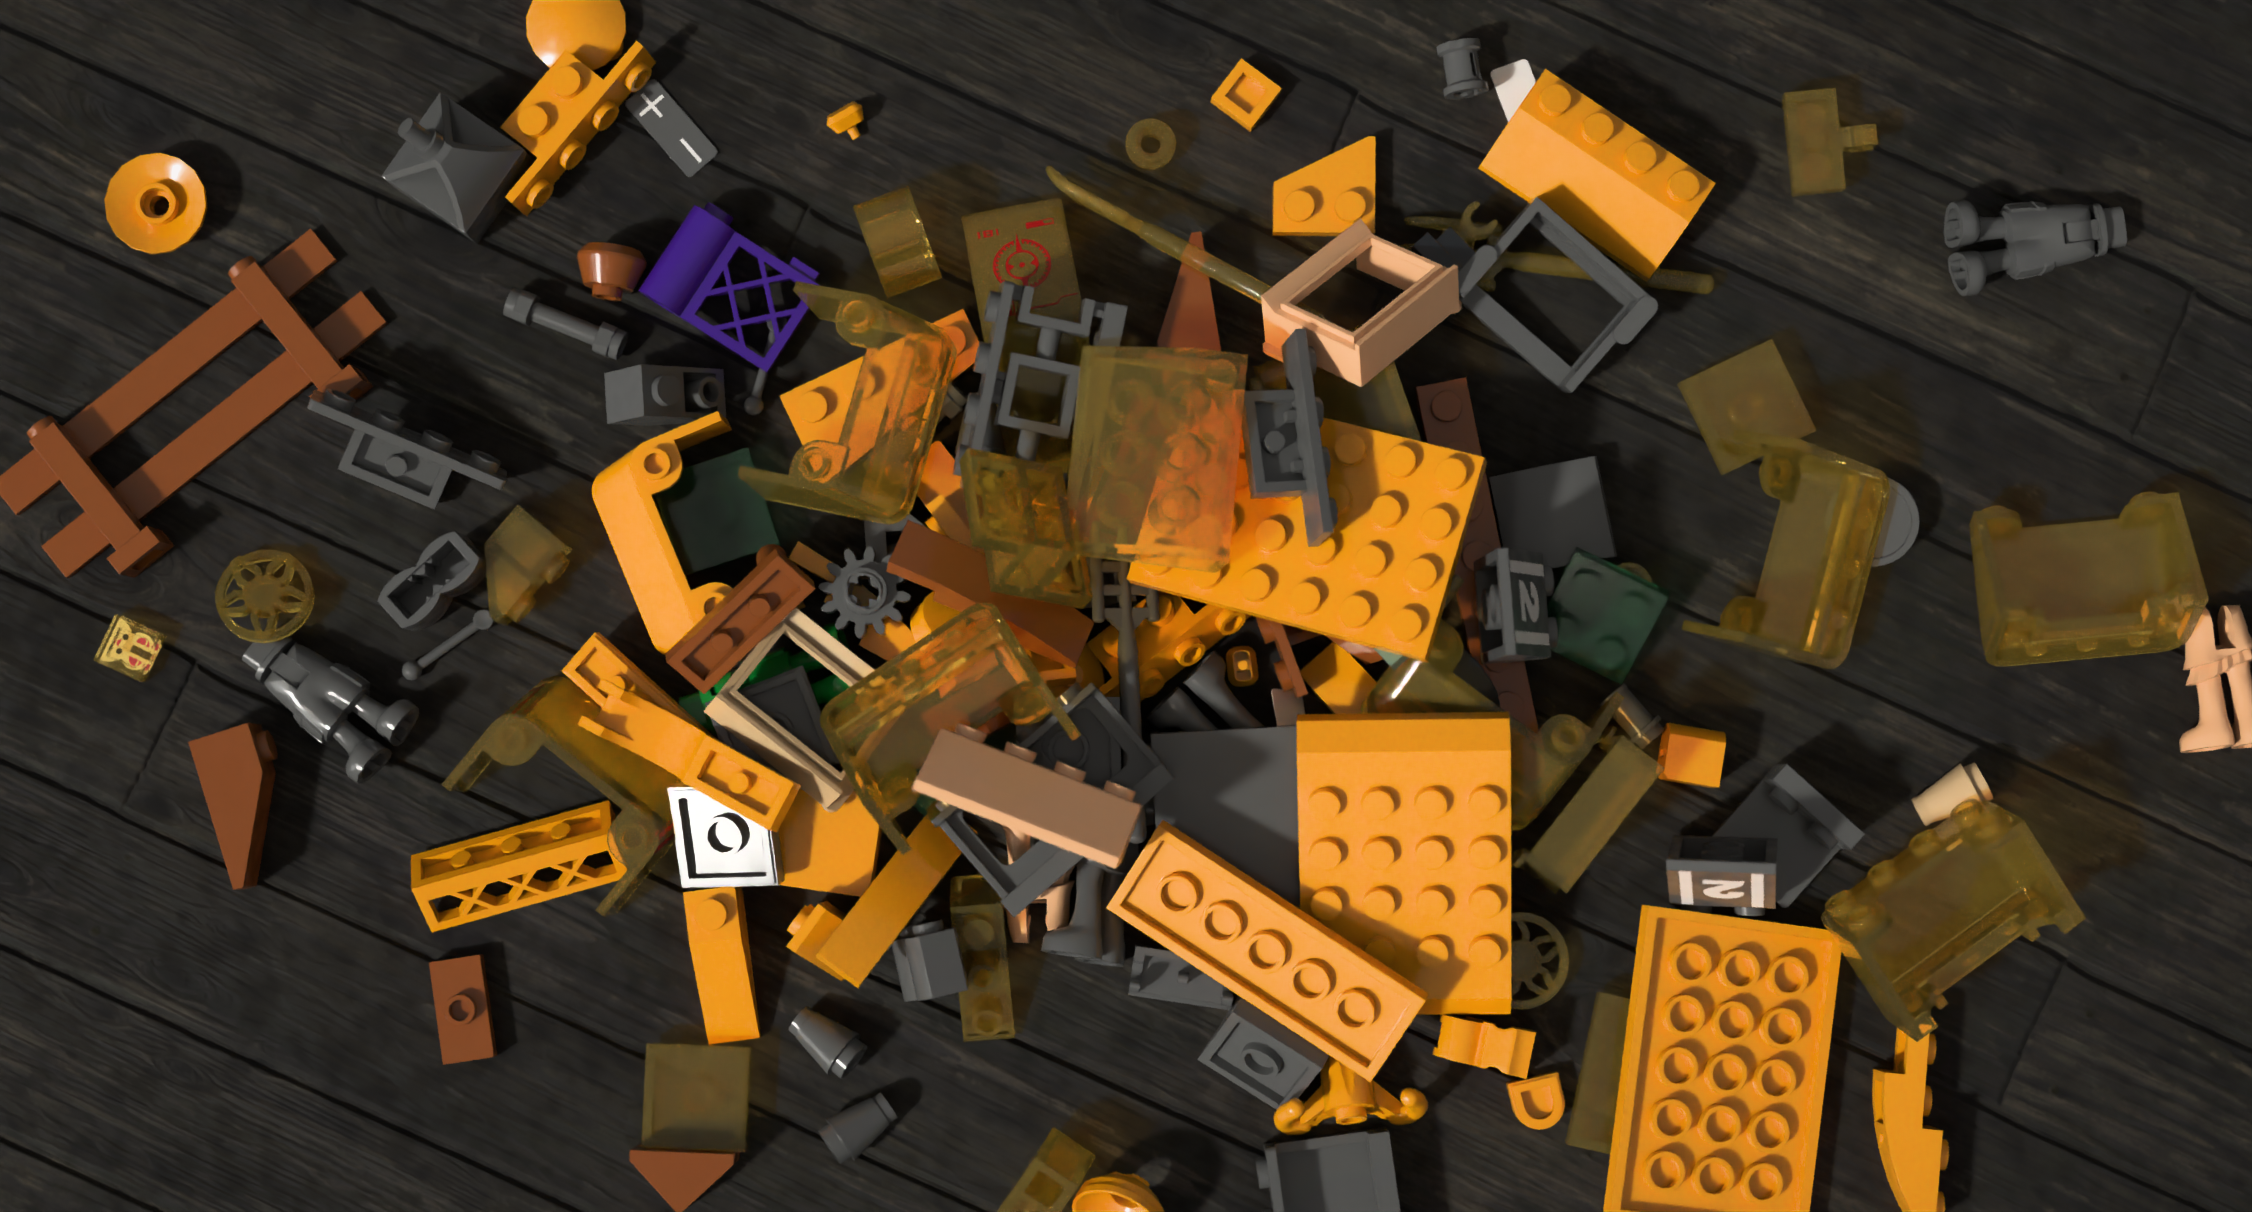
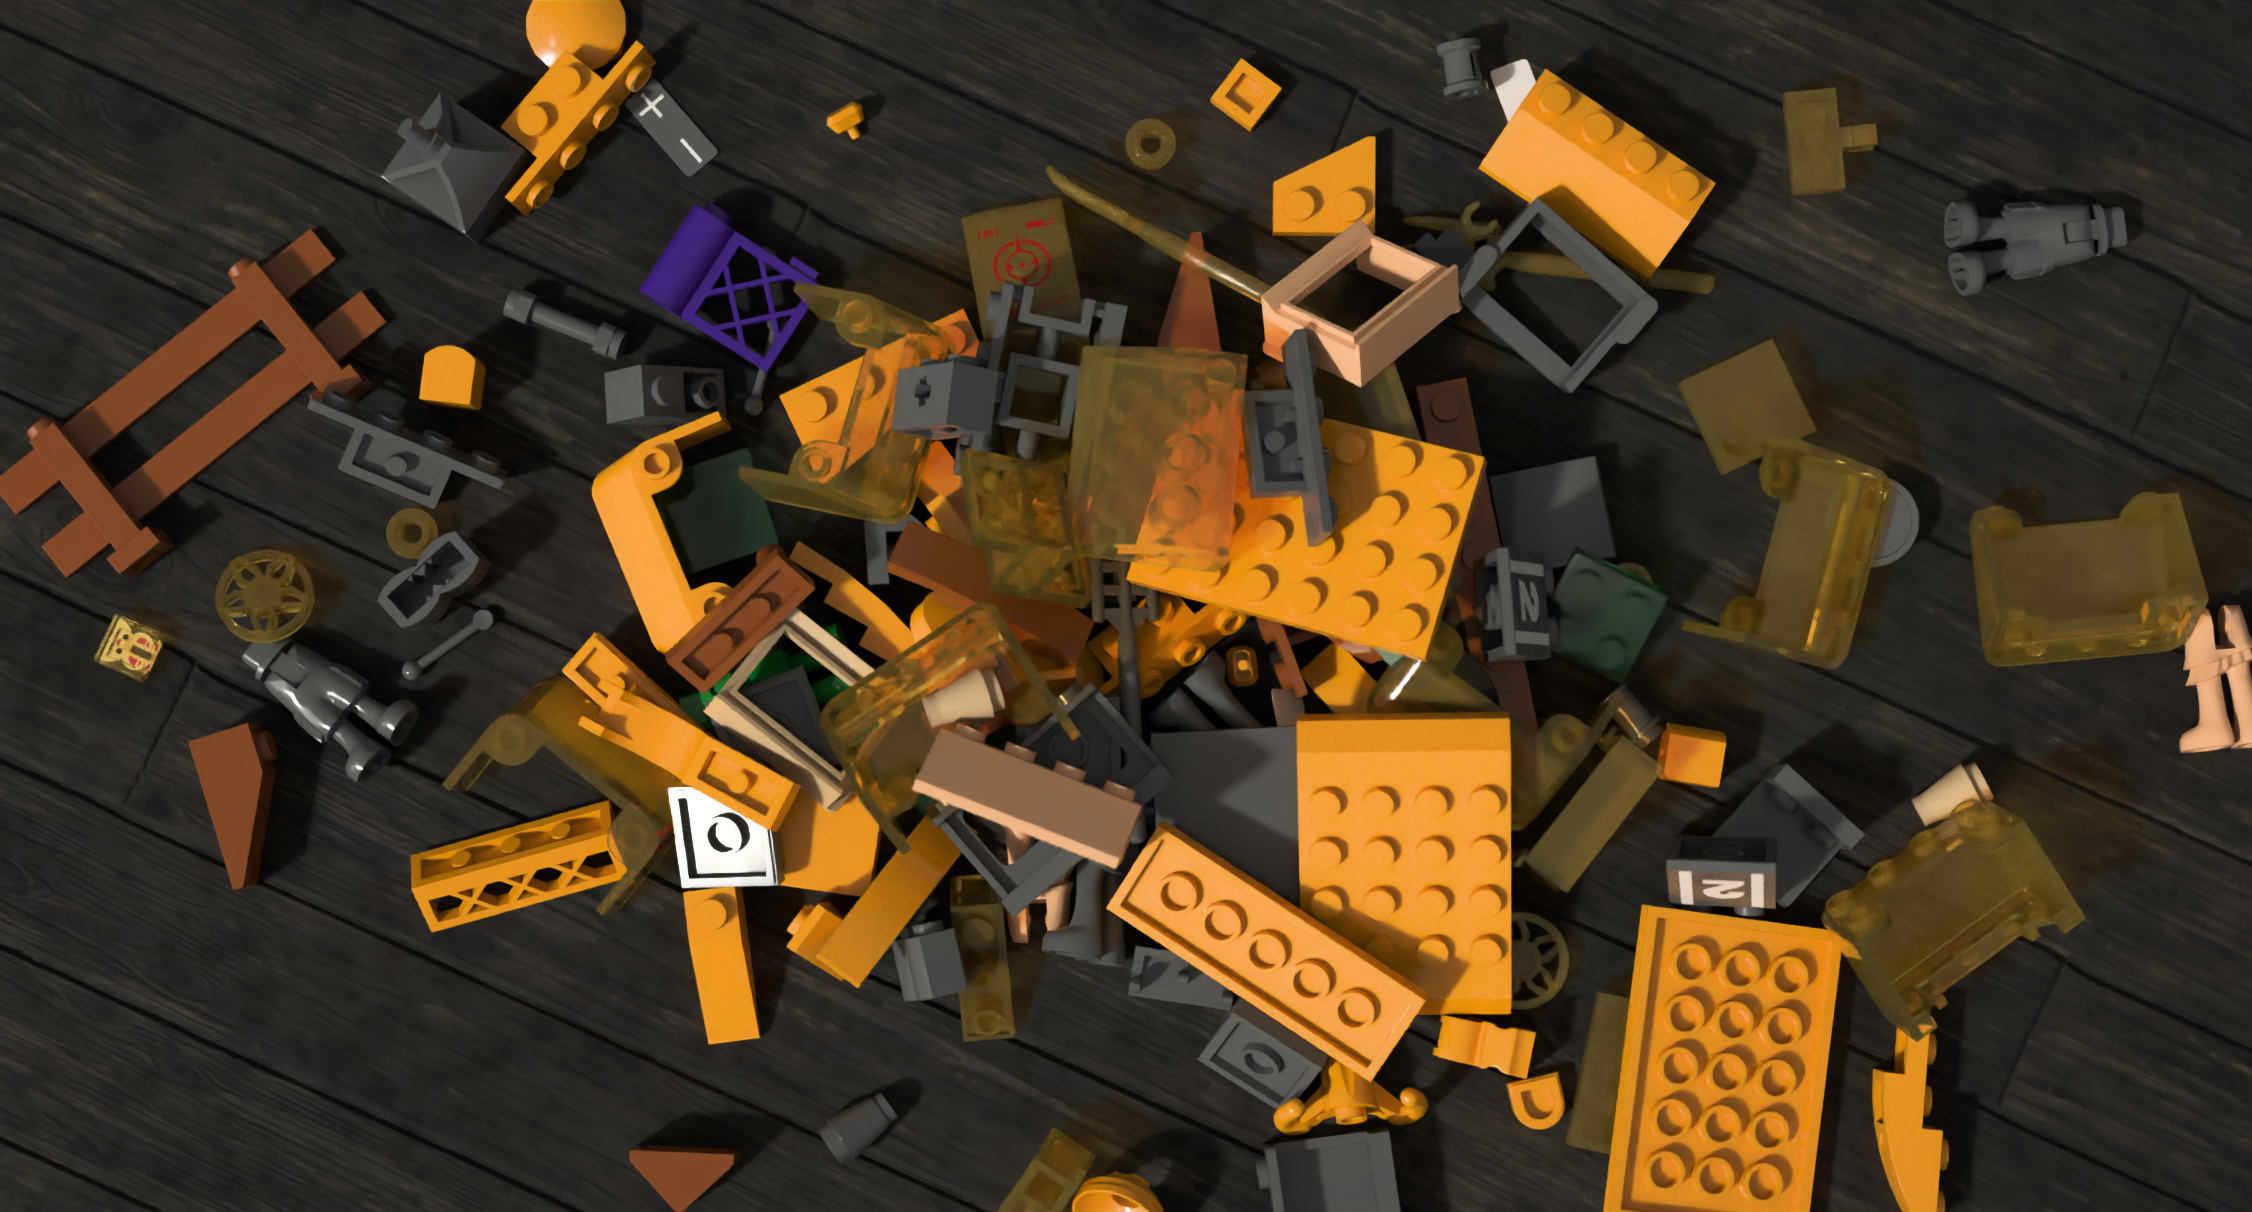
light orange dish [104,153,208,254] -> none
dark orange plate [429,954,497,1065] -> none
clear yellow slope [484,505,573,626] -> none
dark orange cone [577,242,647,301] -> none
clear yellow plate [641,1042,752,1152] -> none
dark grey cone [788,1006,867,1079] -> none
dark grey gear [818,546,912,639] -> none
clear yellow piece [853,186,942,298] -> none
none -> clear yellow plate [386,508,439,559]
none -> light orange piece [419,345,486,411]
none -> dark grey brick [891,354,999,440]
none -> tan cone [922,668,1005,727]

